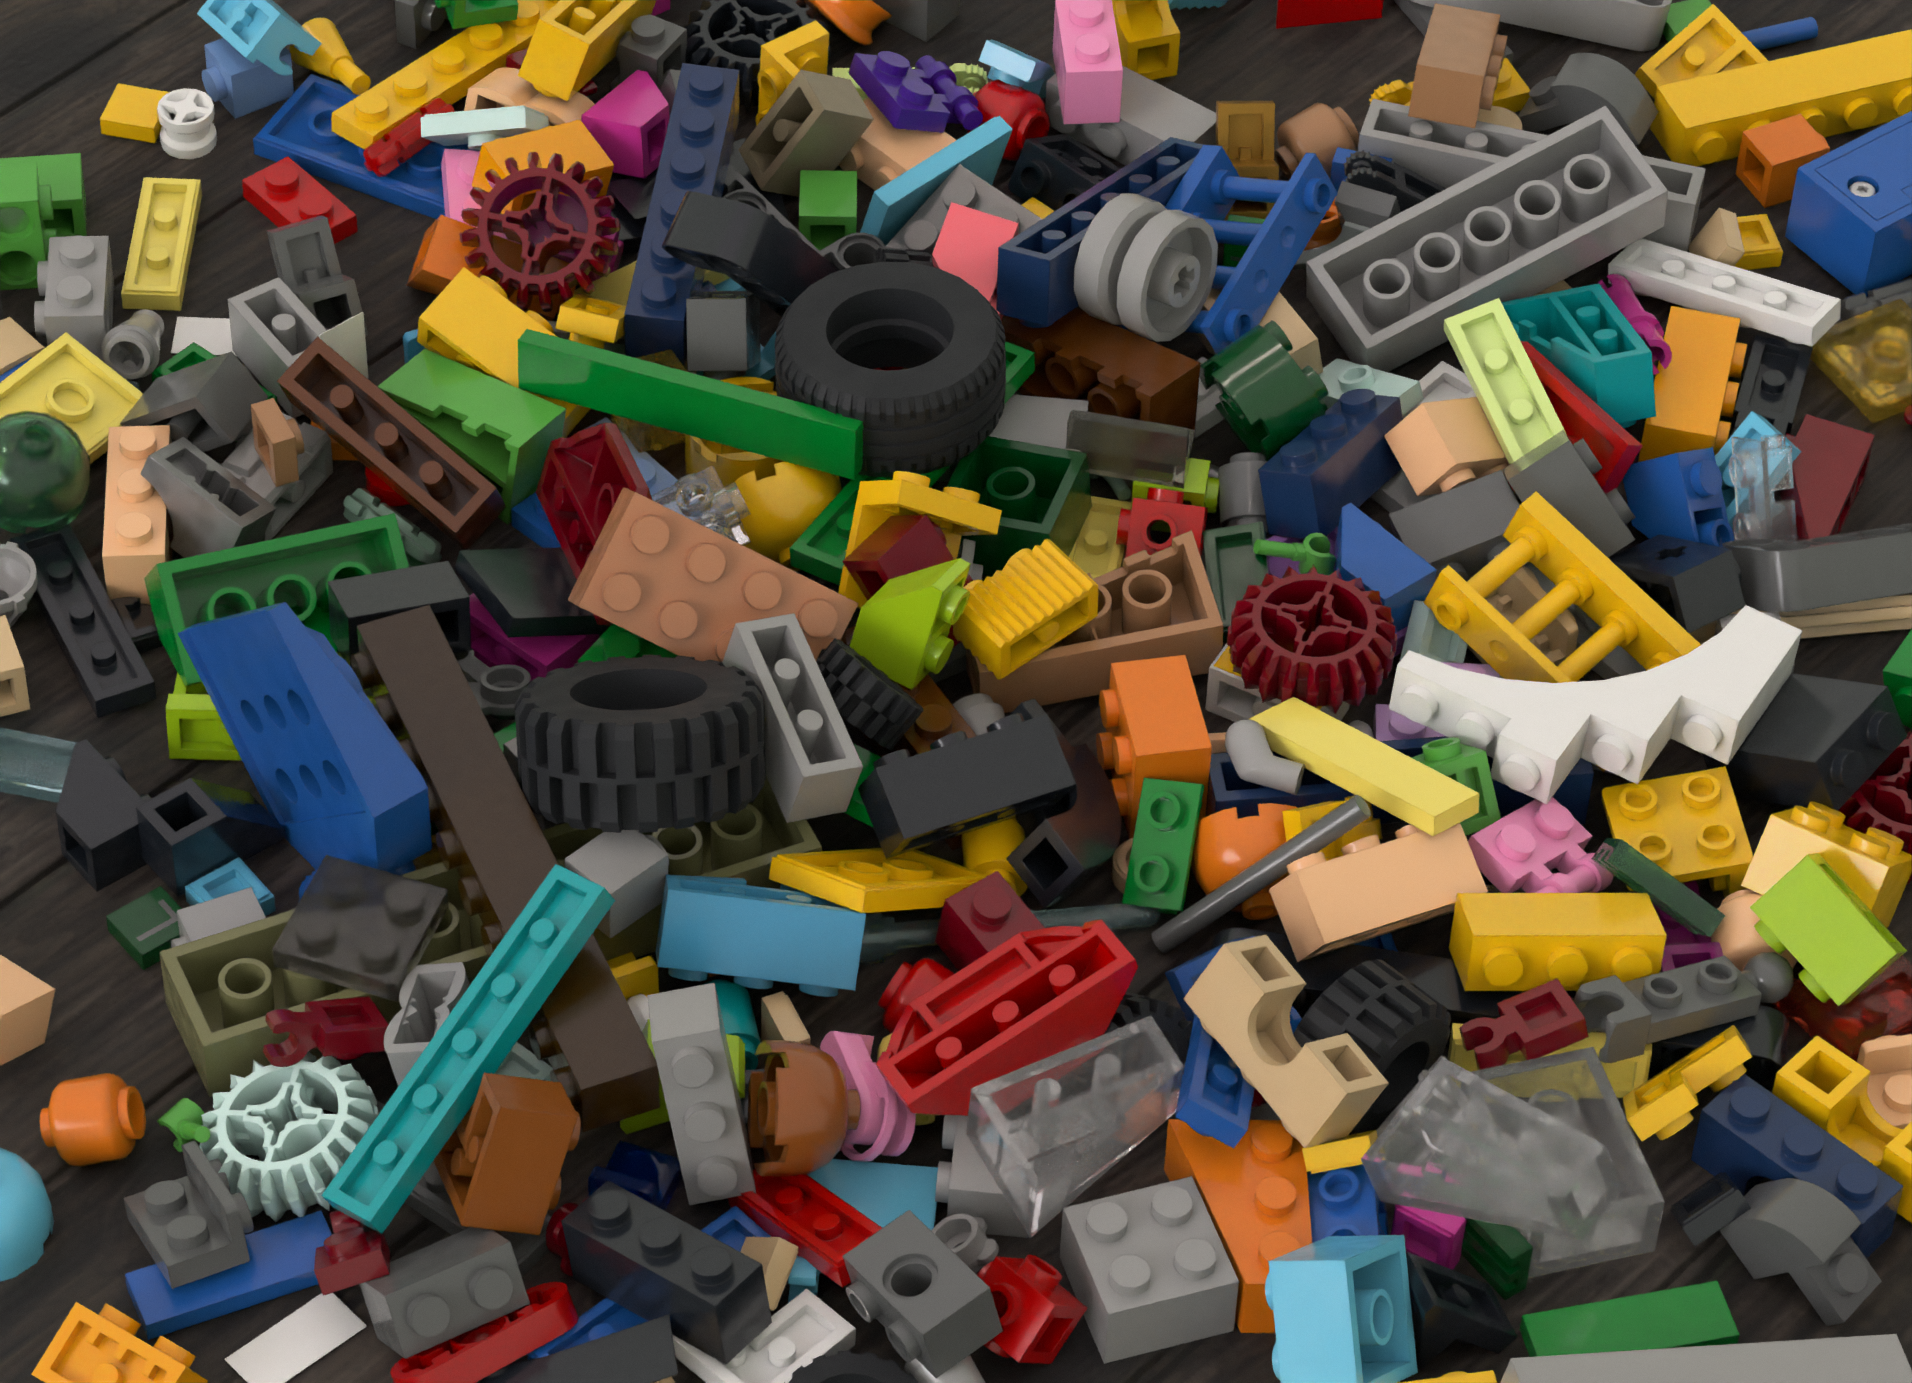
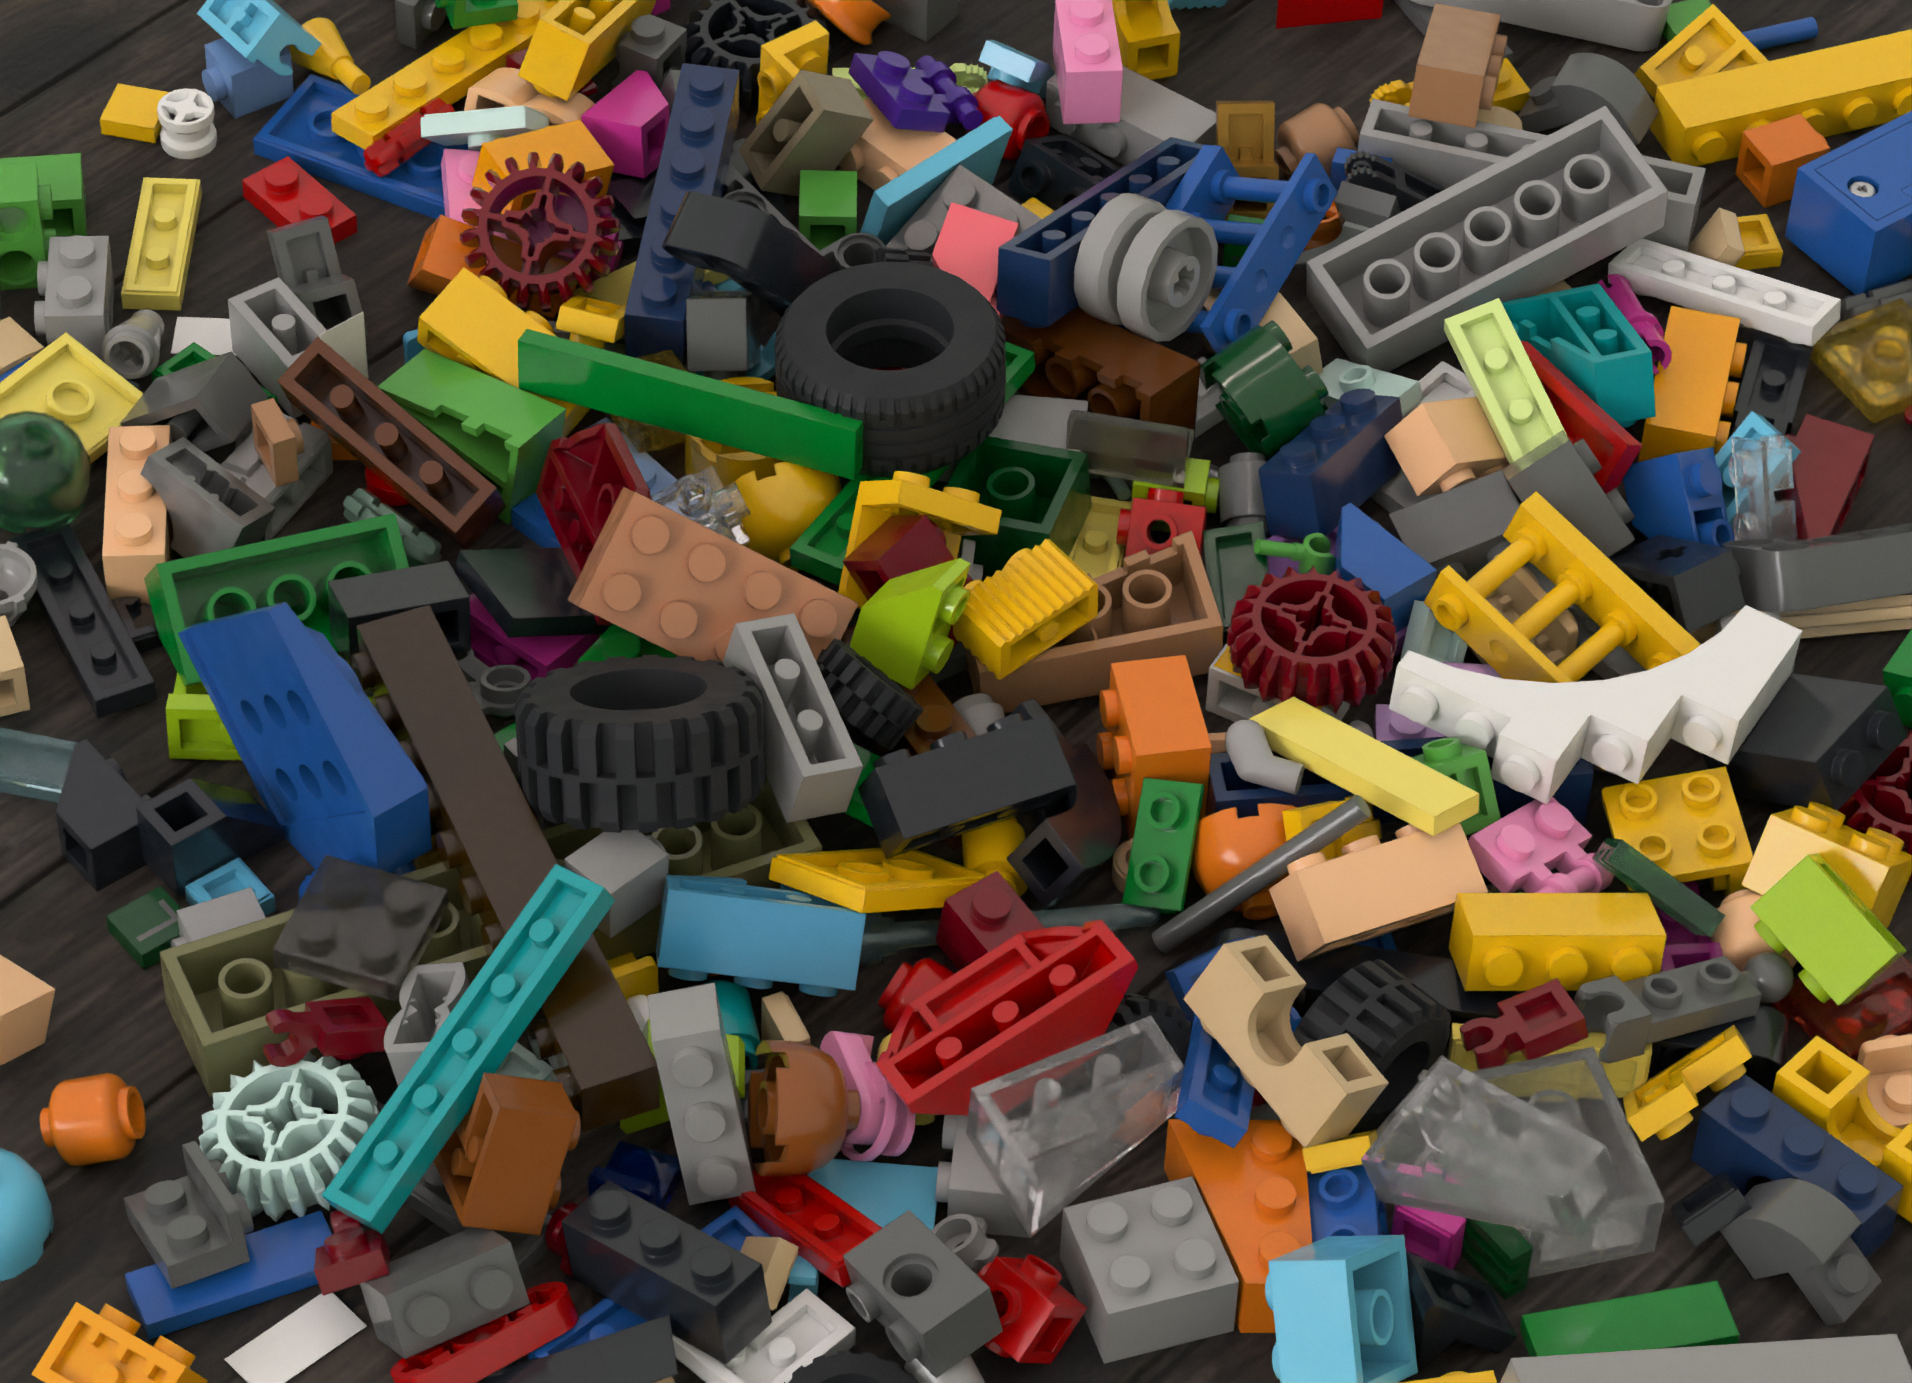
bright green hand [157,1098,210,1152] -> none

